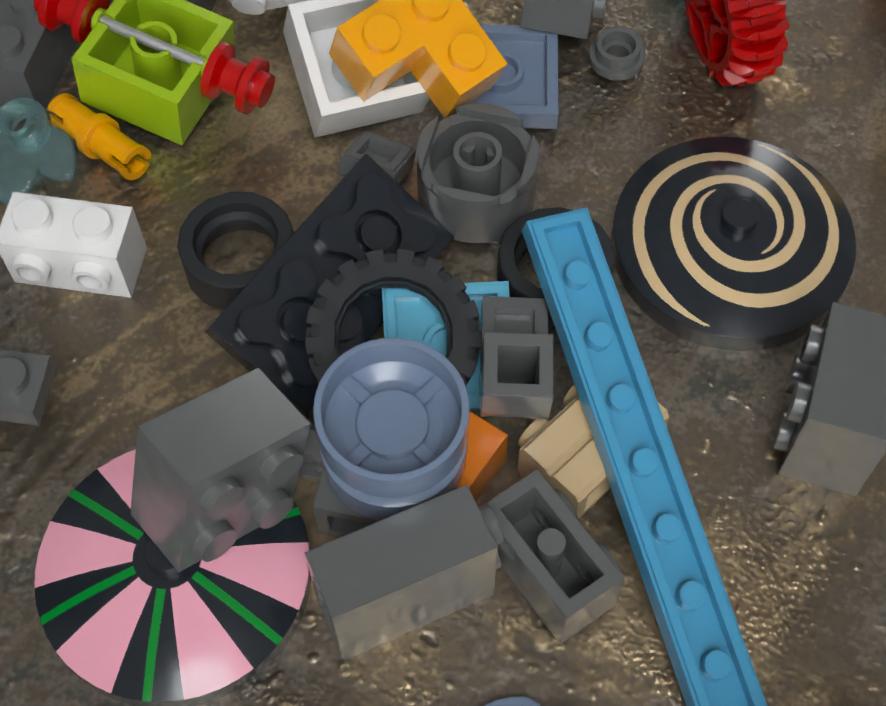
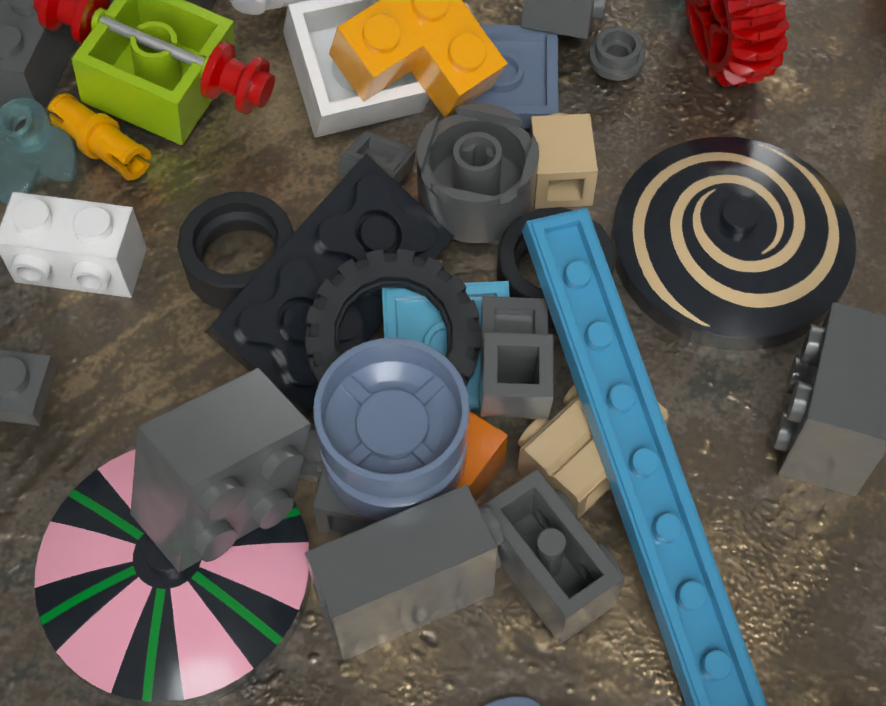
none -> tan brick [530,113,598,209]

